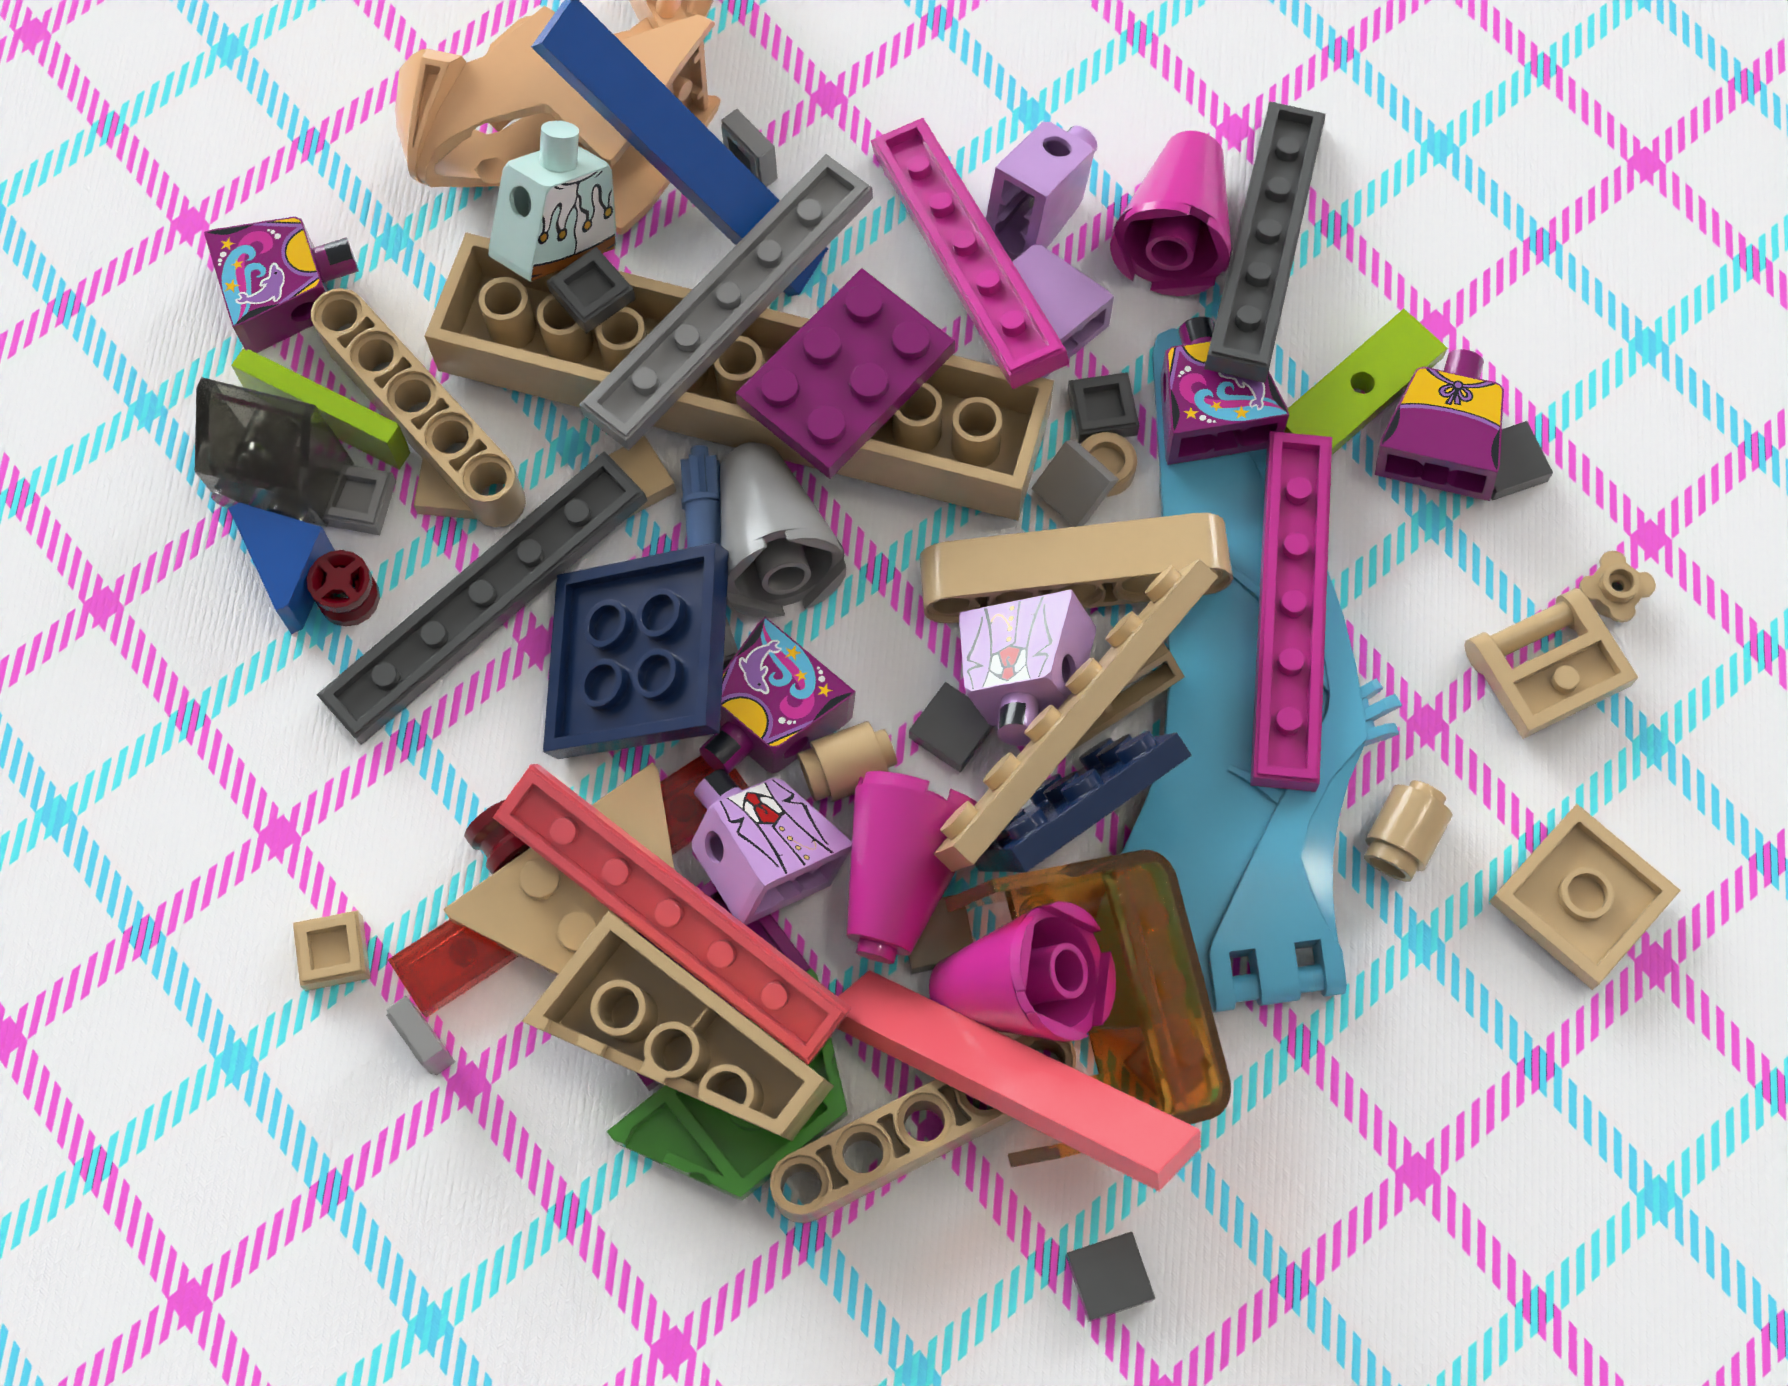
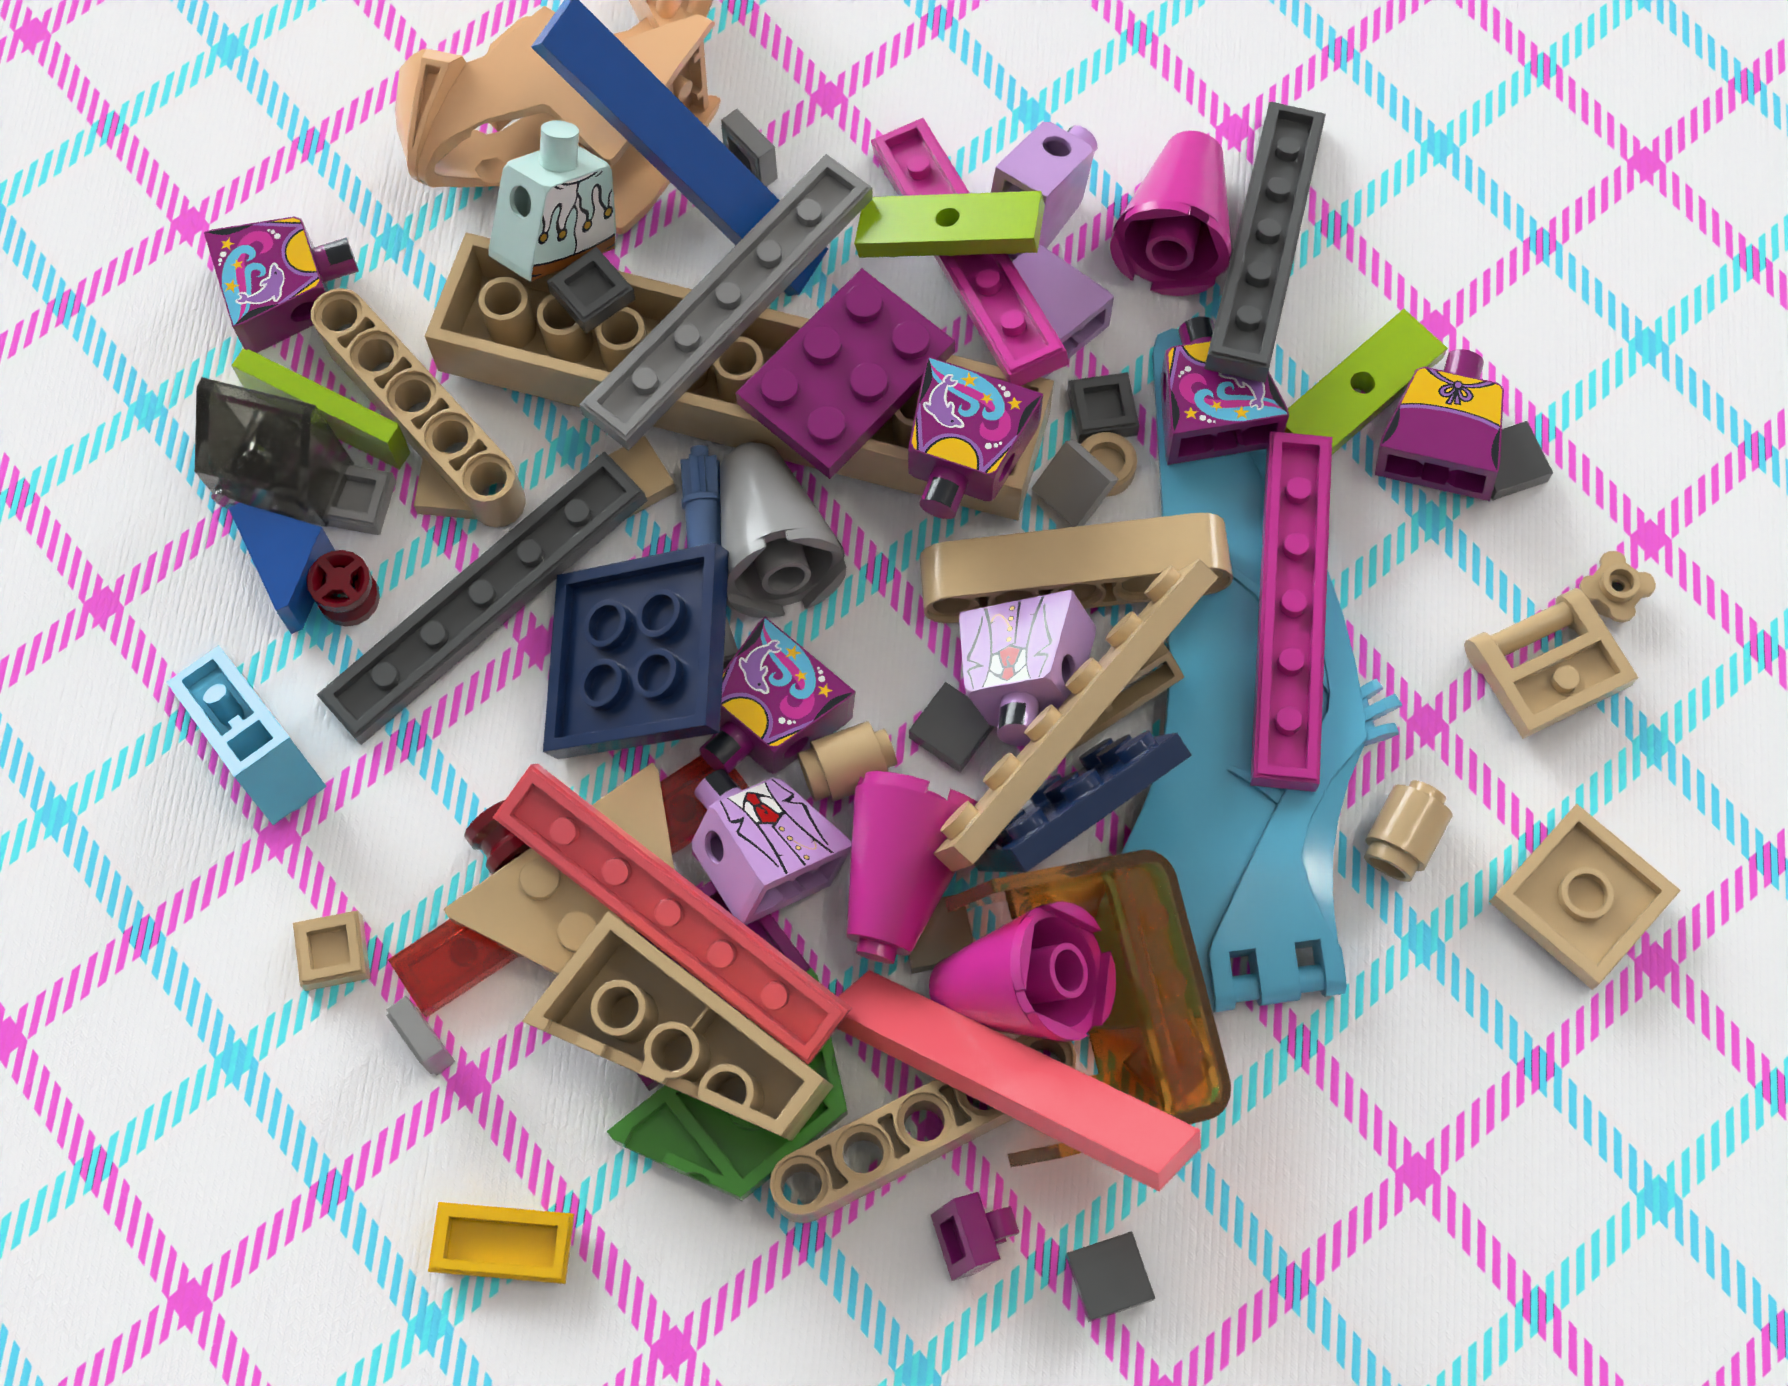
none -> medium azure slope [166,645,327,825]
none -> yellow tile [428,1202,575,1284]
none -> lime tile [854,191,1045,258]
none -> torso [908,356,1043,519]
none -> magenta tile [930,1192,1020,1281]

